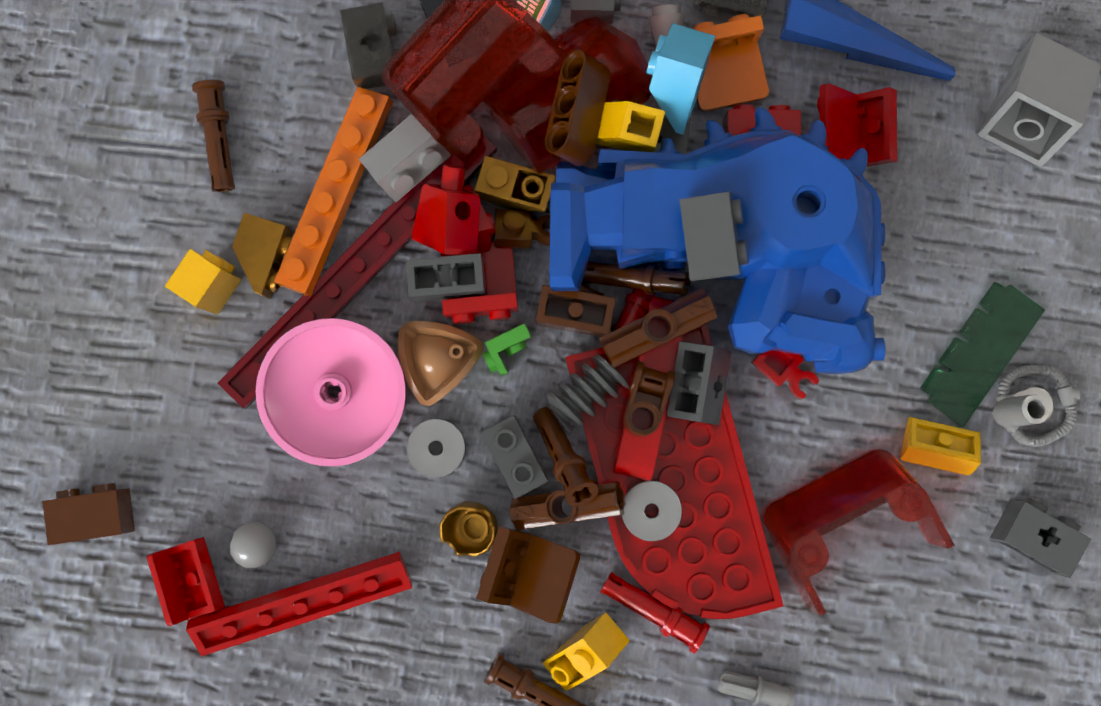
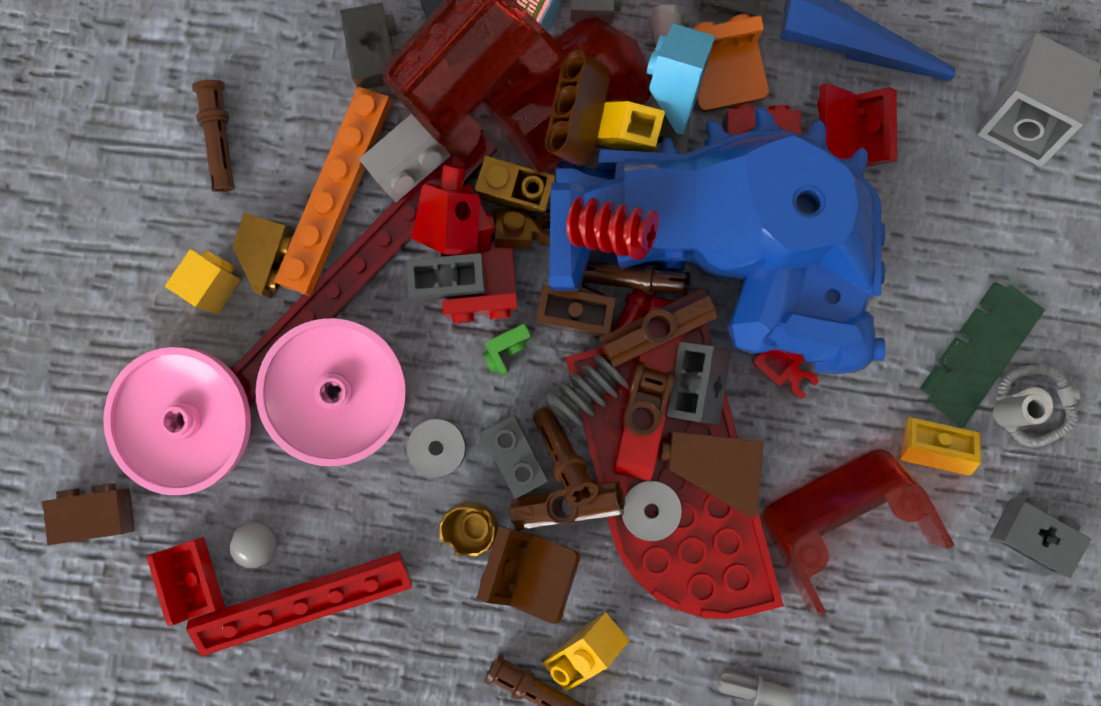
medium nougat hat [398,321,483,406] -> none
red pin [600,571,710,654] -> none
dark grey brick [679,192,749,281] -> none
none -> bright pink dish [103,347,251,495]
none -> red piece [566,196,659,260]
none -> reddish brown slope [660,432,764,518]

